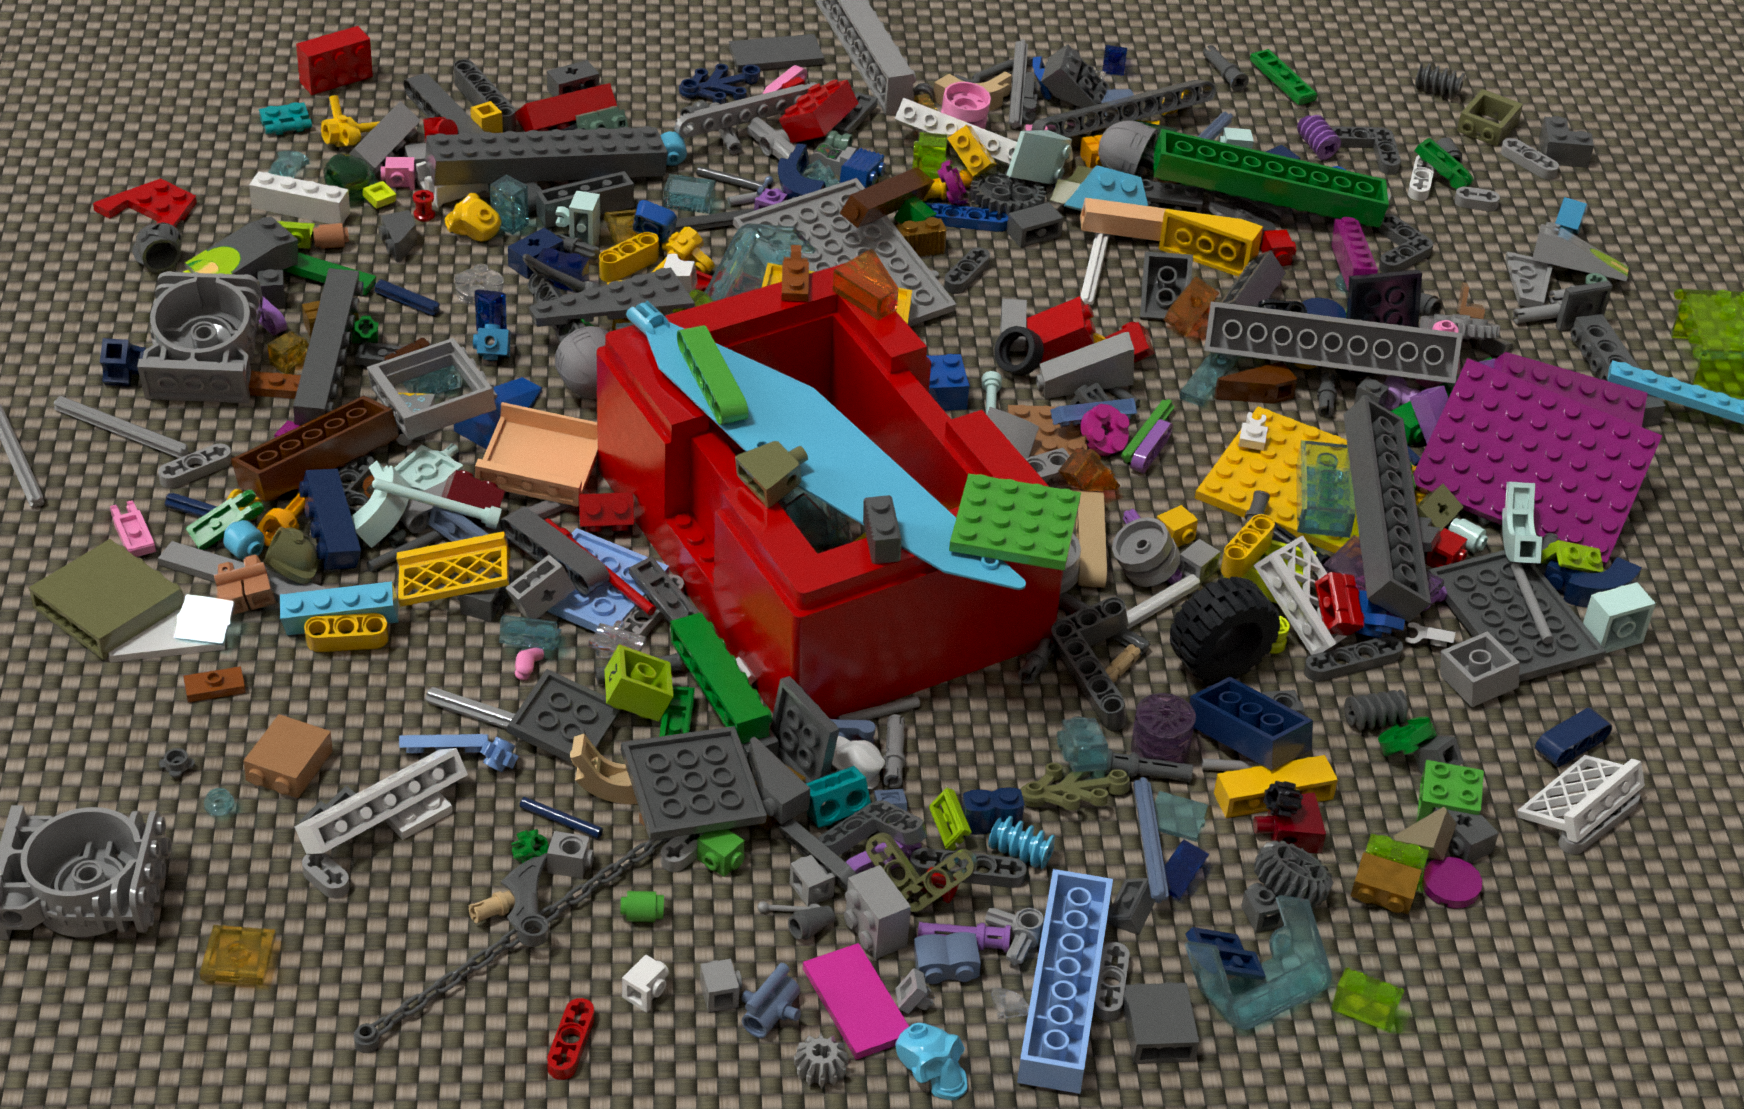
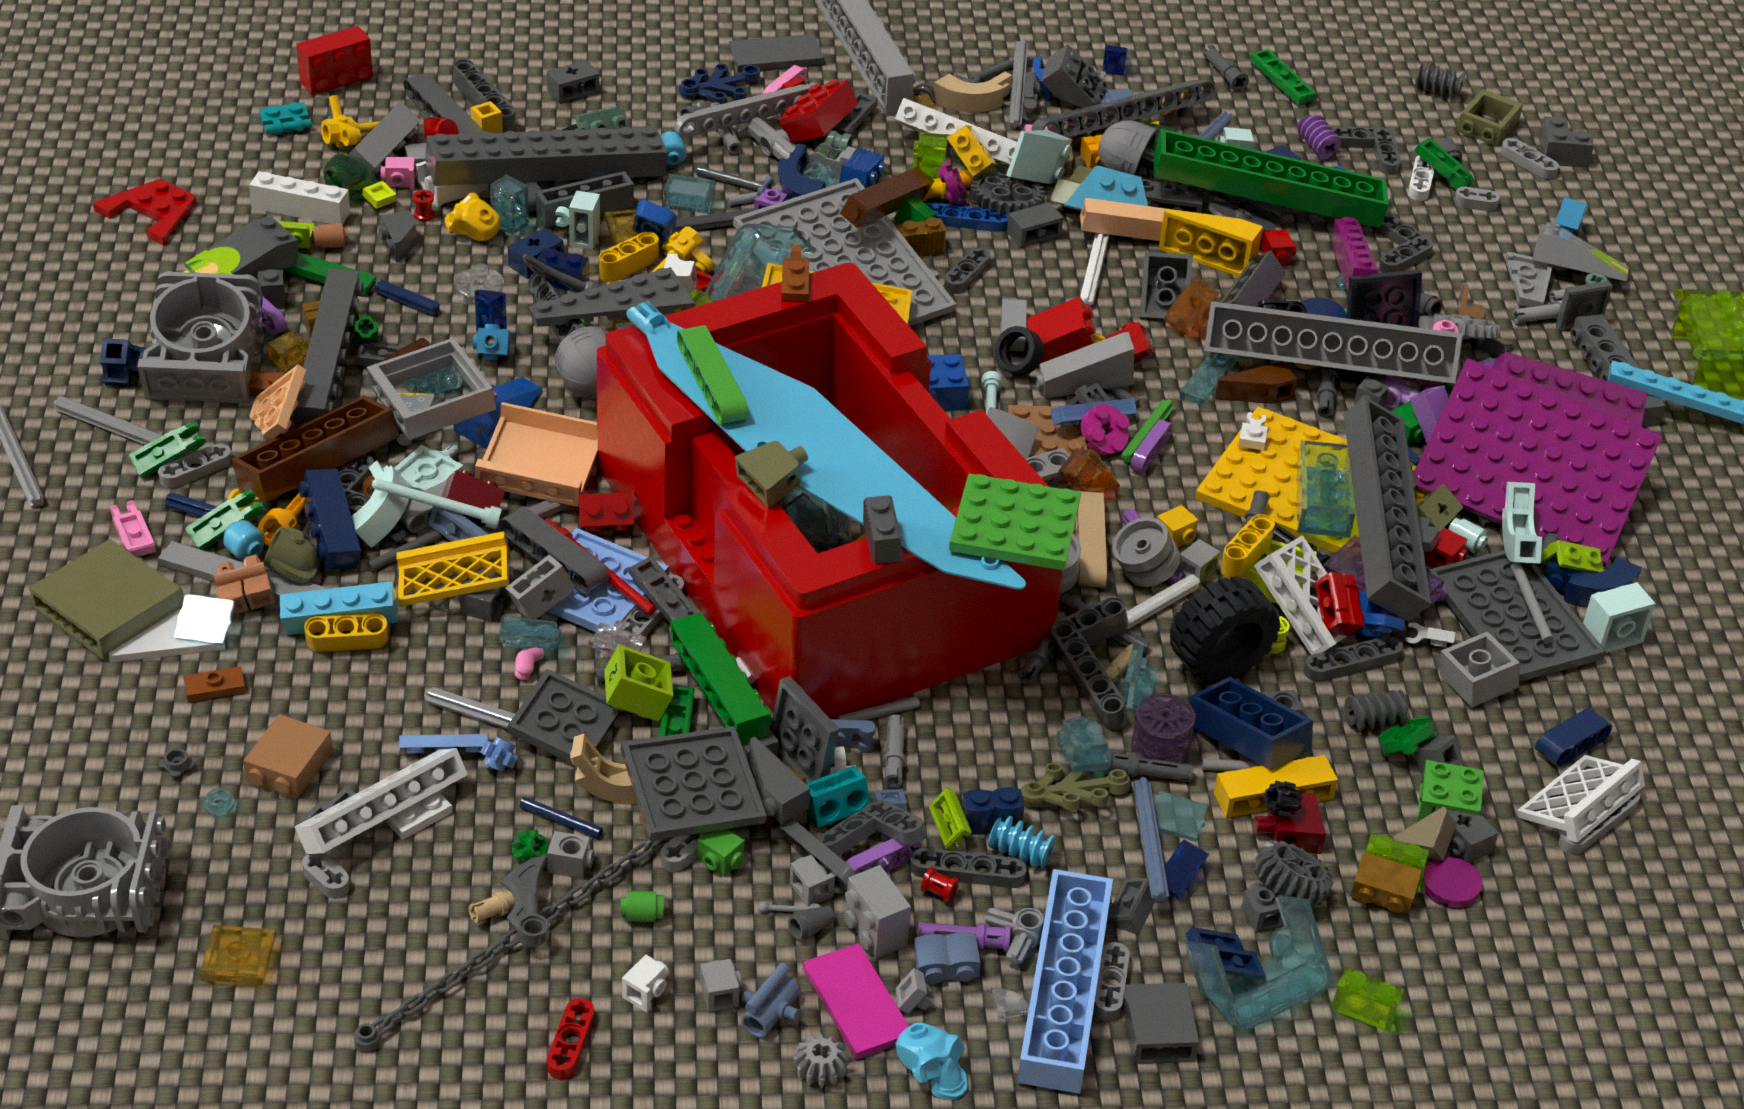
dark grey helmet [132,222,182,273] -> none
clear light blue piece [268,151,310,178] -> none
red slope [516,83,617,132] -> none
dark grey axle [557,233,600,260] -> none
white piece [832,736,885,790] -> none
clear orange slope [833,249,899,320] -> none
olive beam [866,833,978,912] -> none
bright pink wheel [941,82,991,129] -> none
none -> hinge [129,422,207,479]
none -> light nougat plate [249,364,306,440]
none -> clear light blue bracket [1122,644,1157,711]

